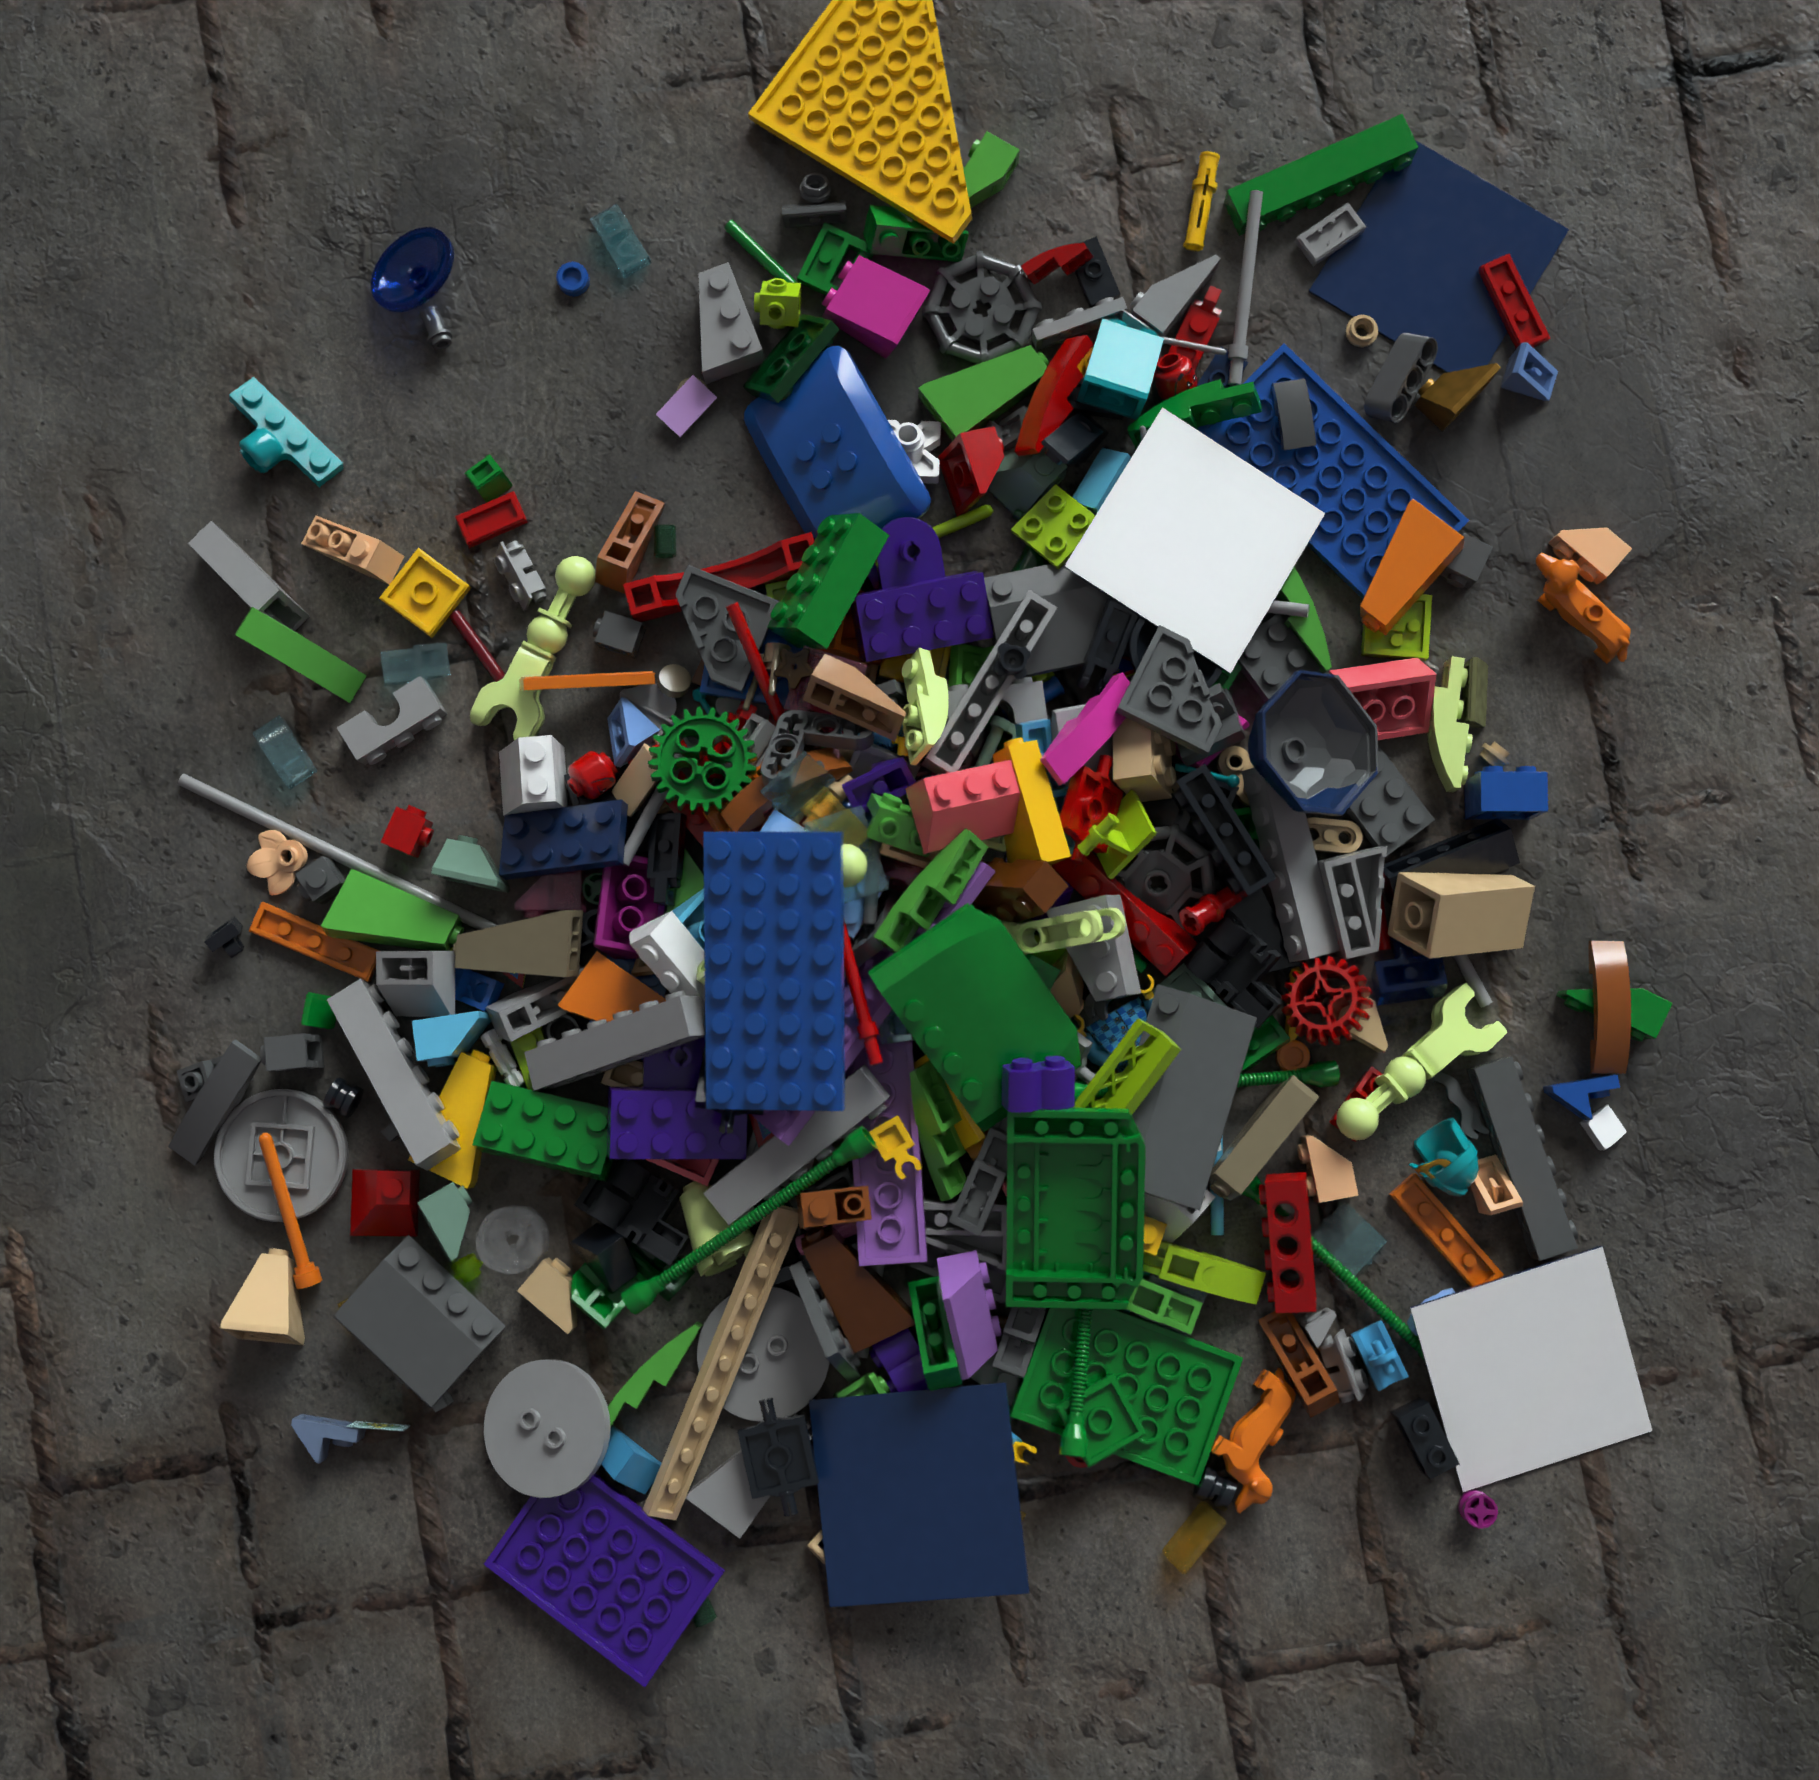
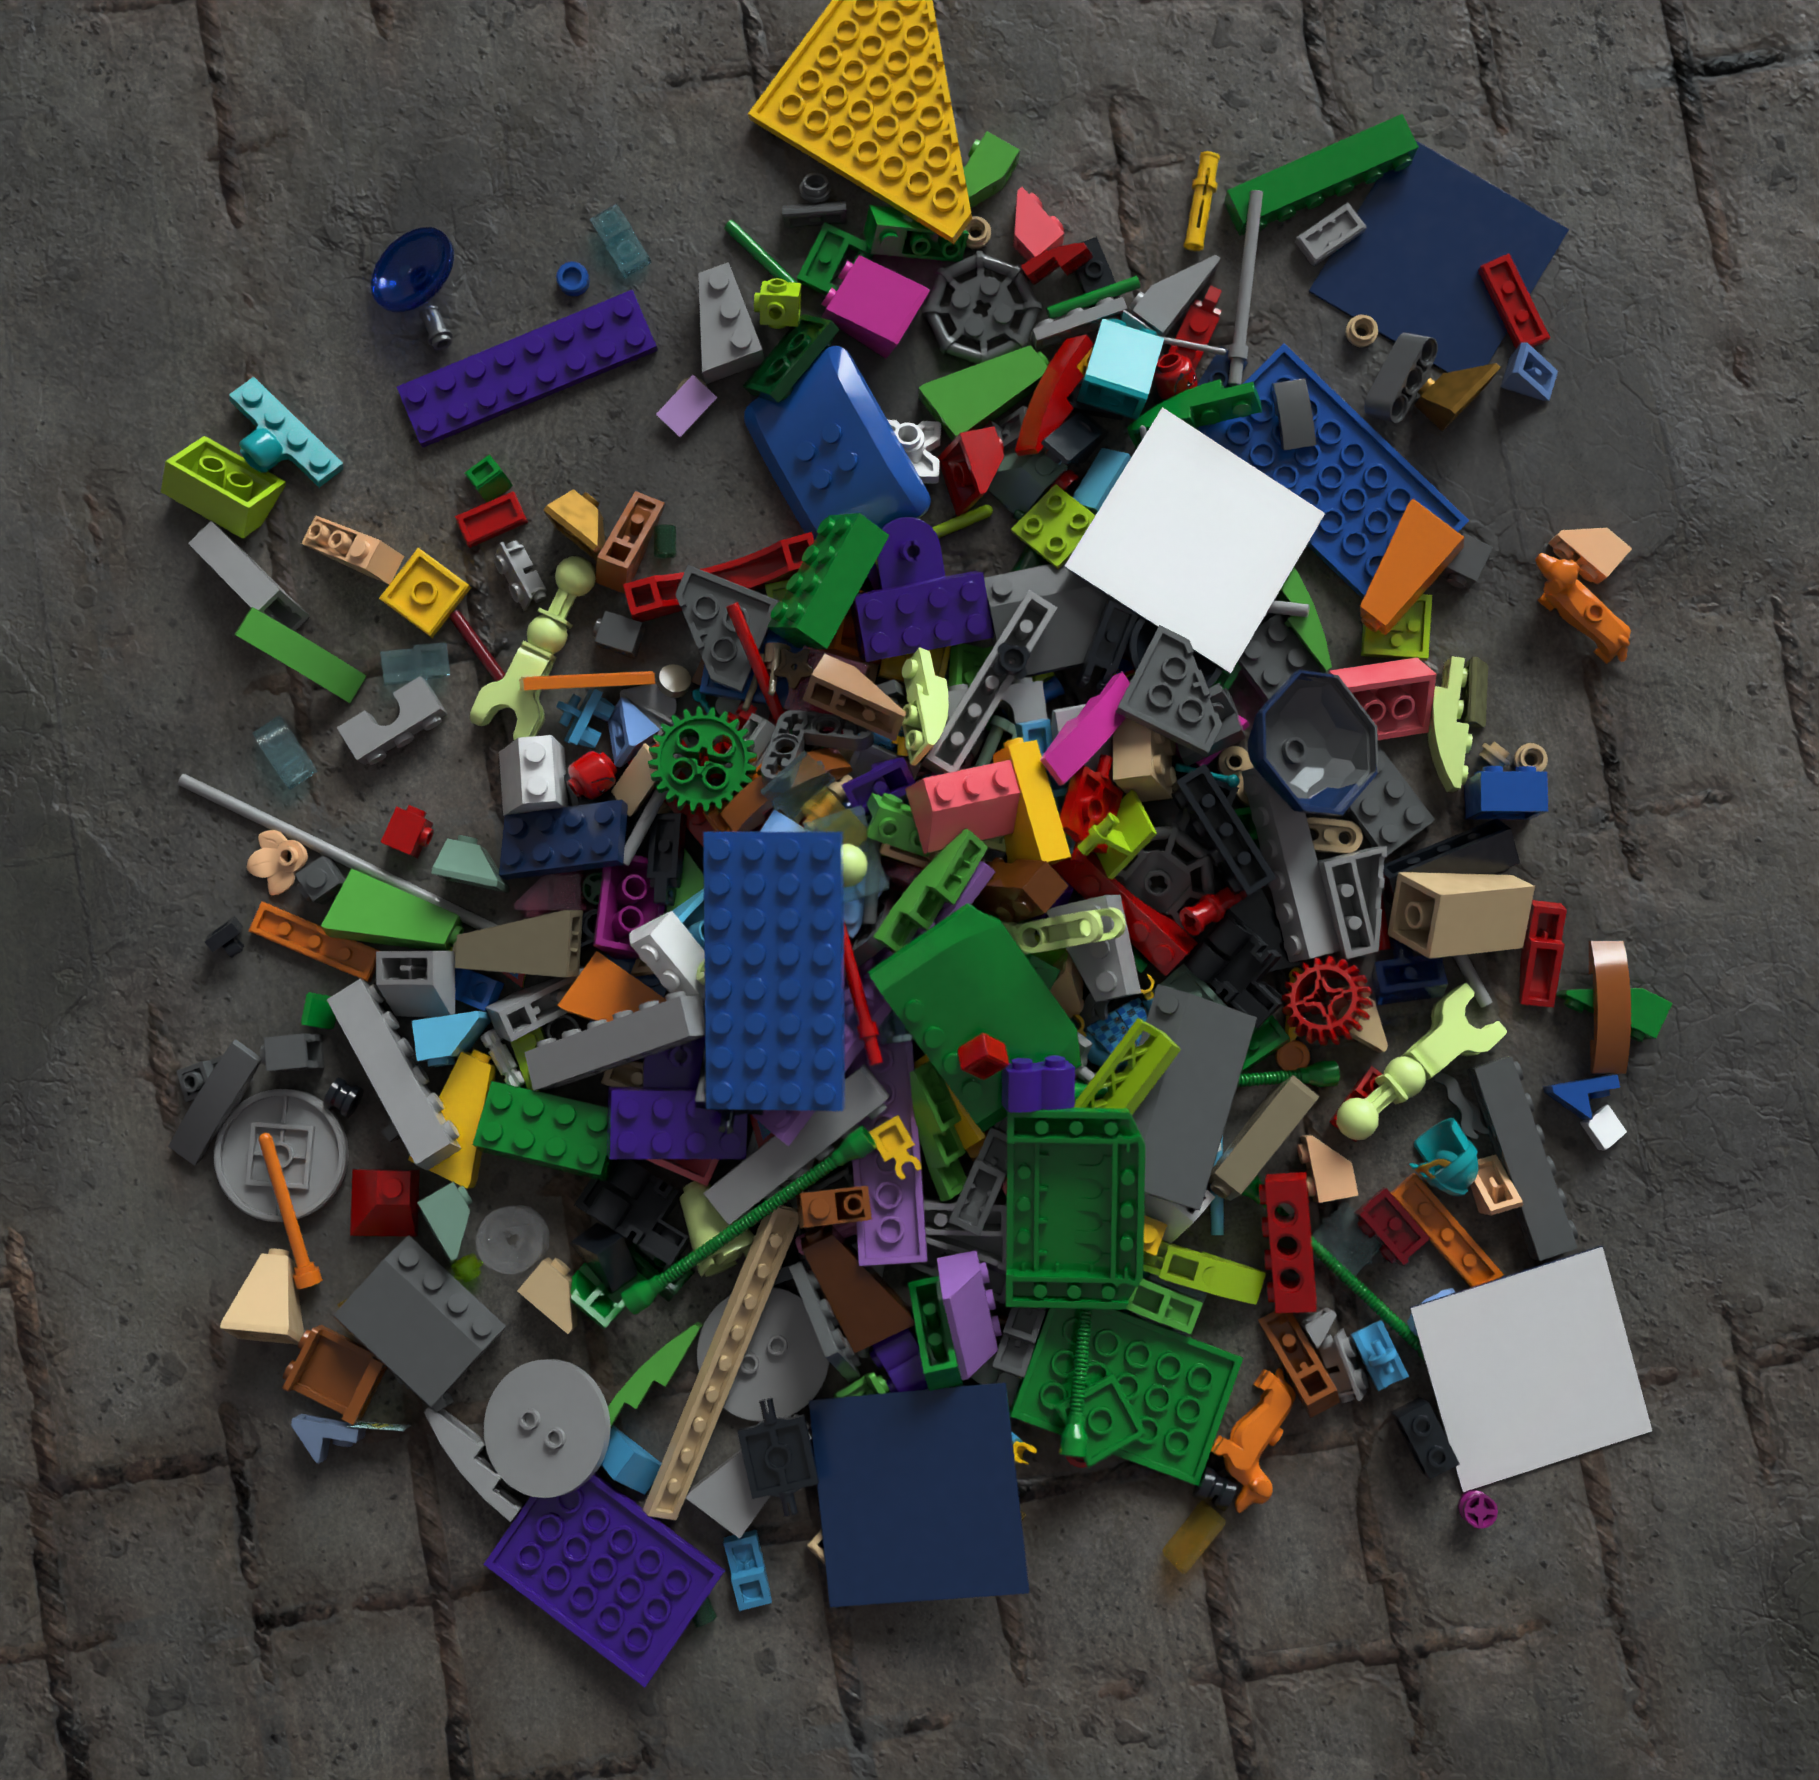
none -> lime slope [161,436,286,539]
none -> dark orange panel [282,1325,387,1425]
none -> dark purple plate [397,290,658,448]
none -> light grey slope [424,1407,525,1522]
none -> slope [543,489,605,561]
none -> dark azure hips [556,688,615,748]
none -> dark azure slope [723,1530,772,1611]
none -> red slope [958,1033,1009,1080]
none -> tan plate [965,216,991,249]
none -> coral slope [1013,187,1065,261]
none -> green bar [1046,276,1140,319]
none -> red tile [1049,470,1079,493]
none -> dark red bracket [1354,1187,1430,1266]
none -> tan plate [1514,743,1548,772]
none -> red slope [1519,900,1567,1008]

